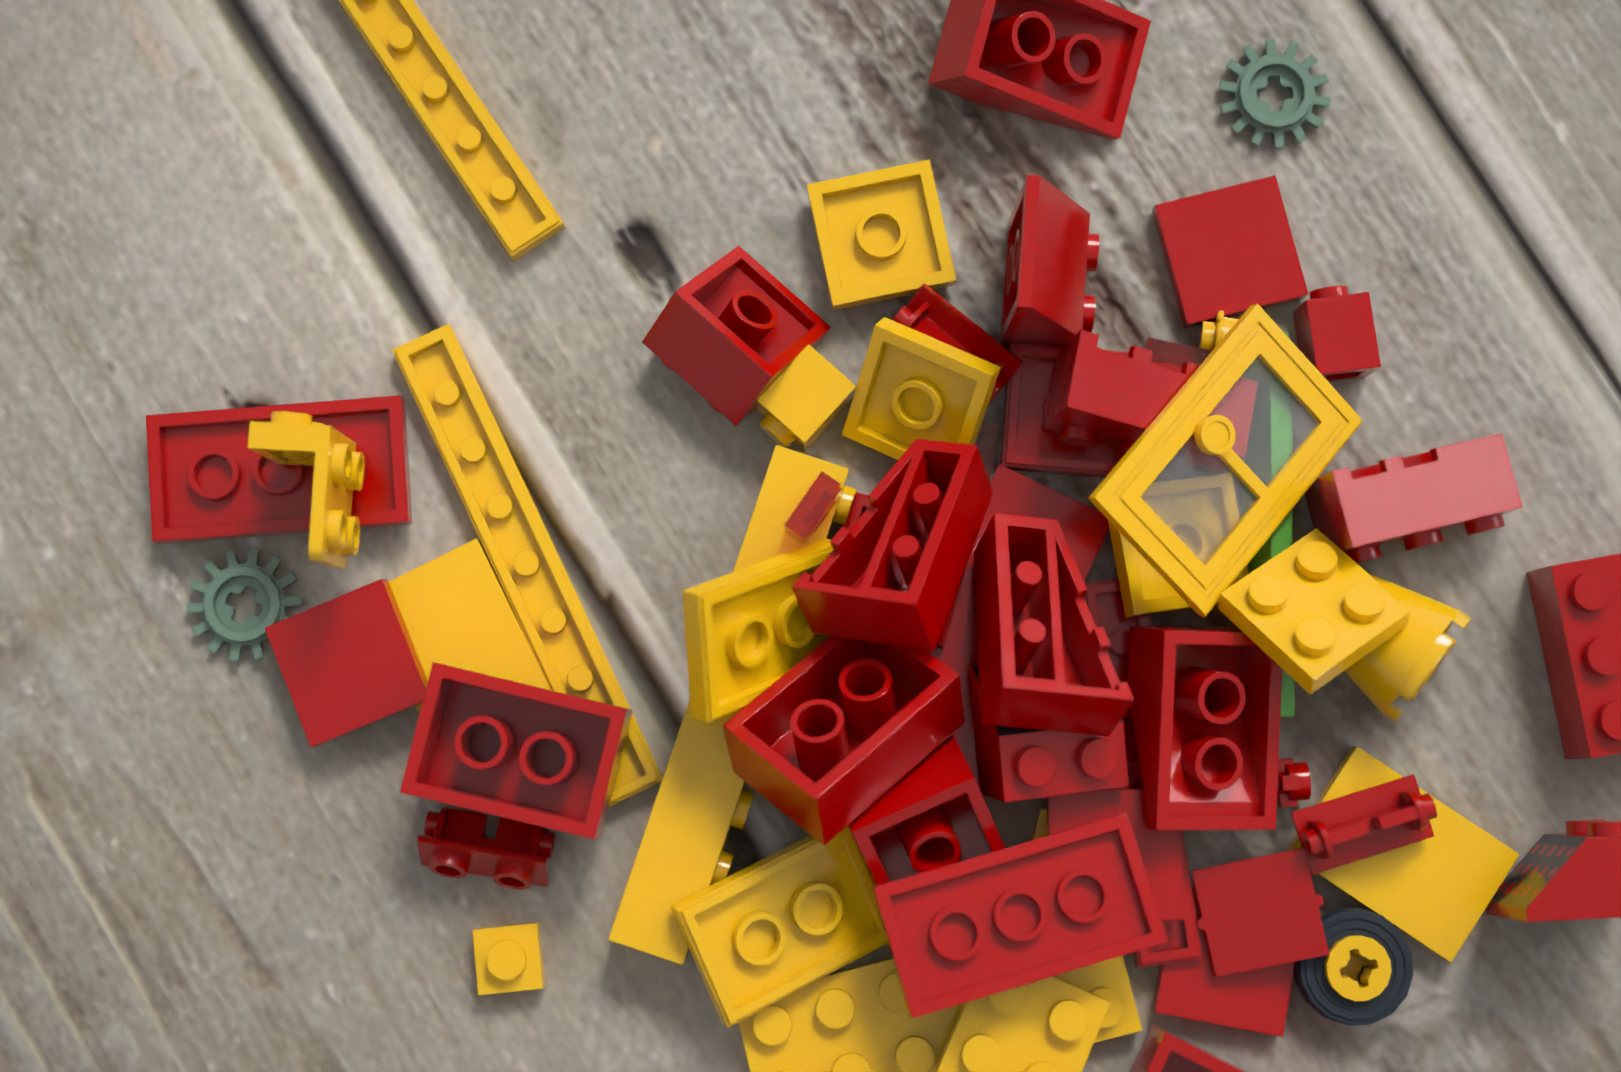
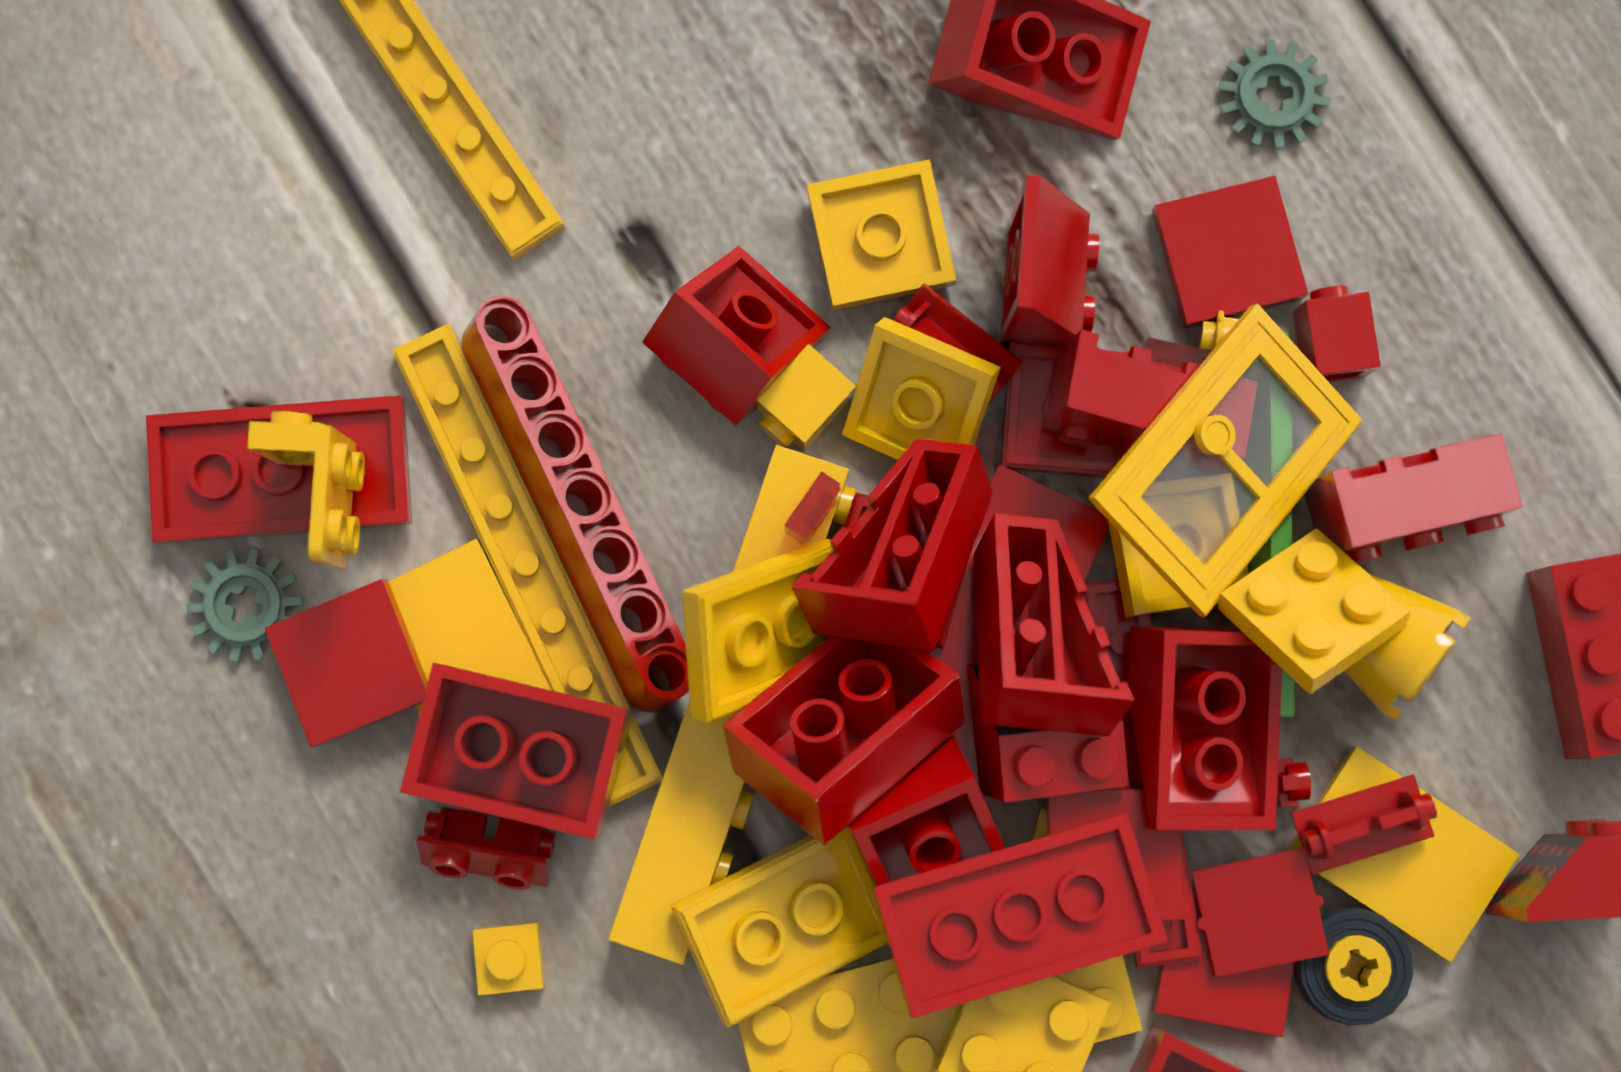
none -> red beam [461,296,689,713]

